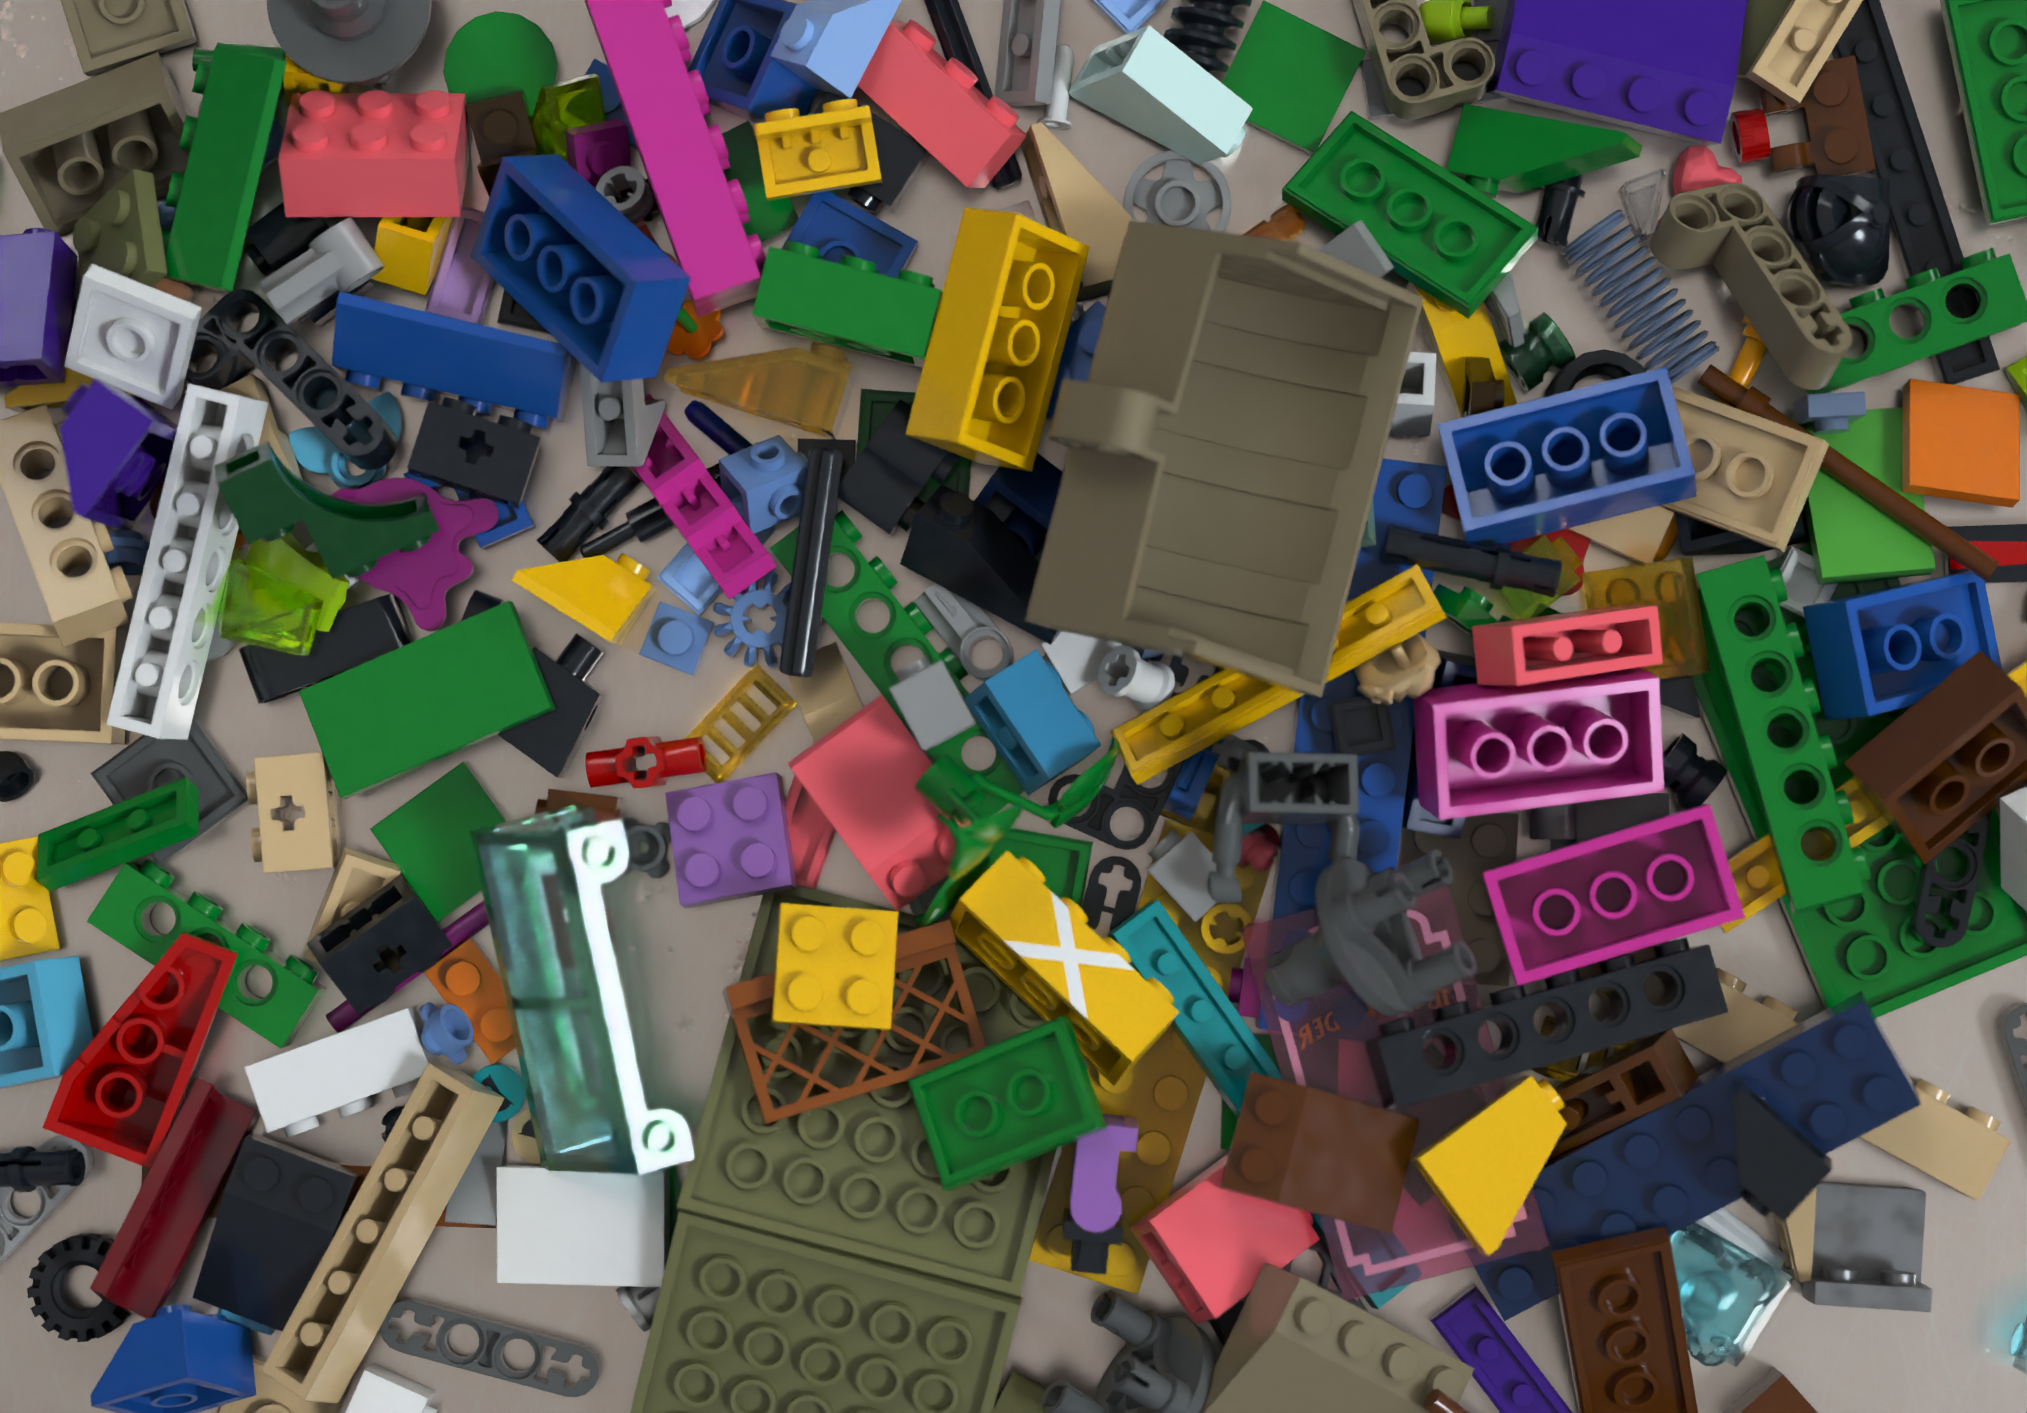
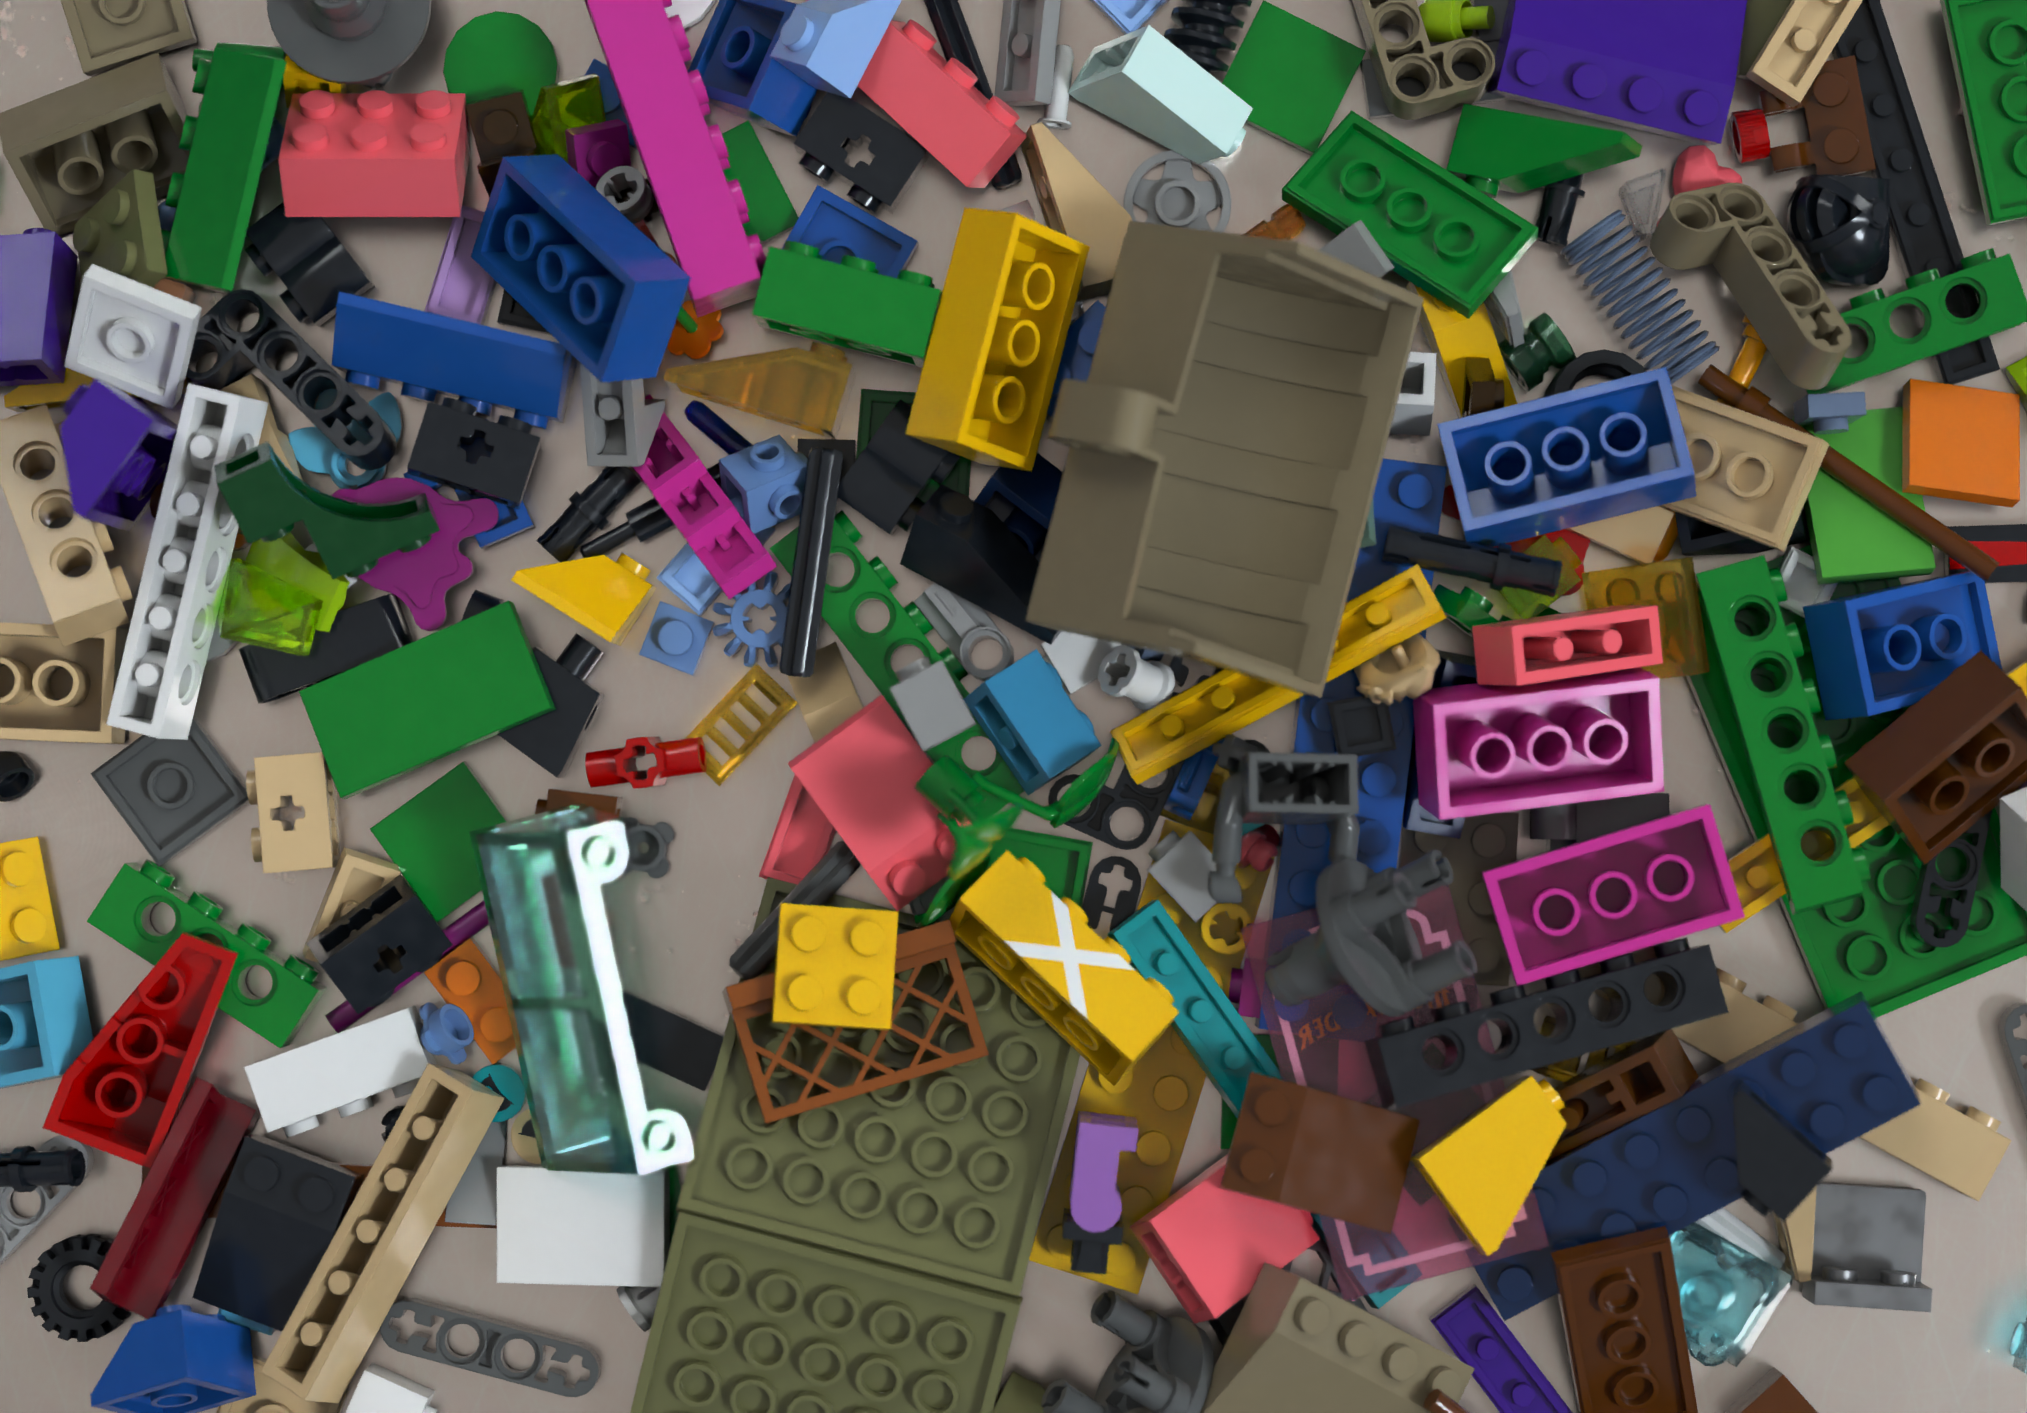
green plate [37,777,199,892] -> none
medium blue plate [103,530,150,575] -> none
light grey piece [259,217,384,326] -> none
yellow slope [371,177,467,295] -> none
medium lavender plate [665,772,797,908] -> none
yellow bracket [753,99,882,201] -> none
green tile [908,1016,1107,1191] -> none
black slope [1659,674,1700,719] -> none
black wheel [1663,733,1728,810] -> none
none -> black tile [599,990,724,1091]
none -> dark grey axle [729,841,860,981]

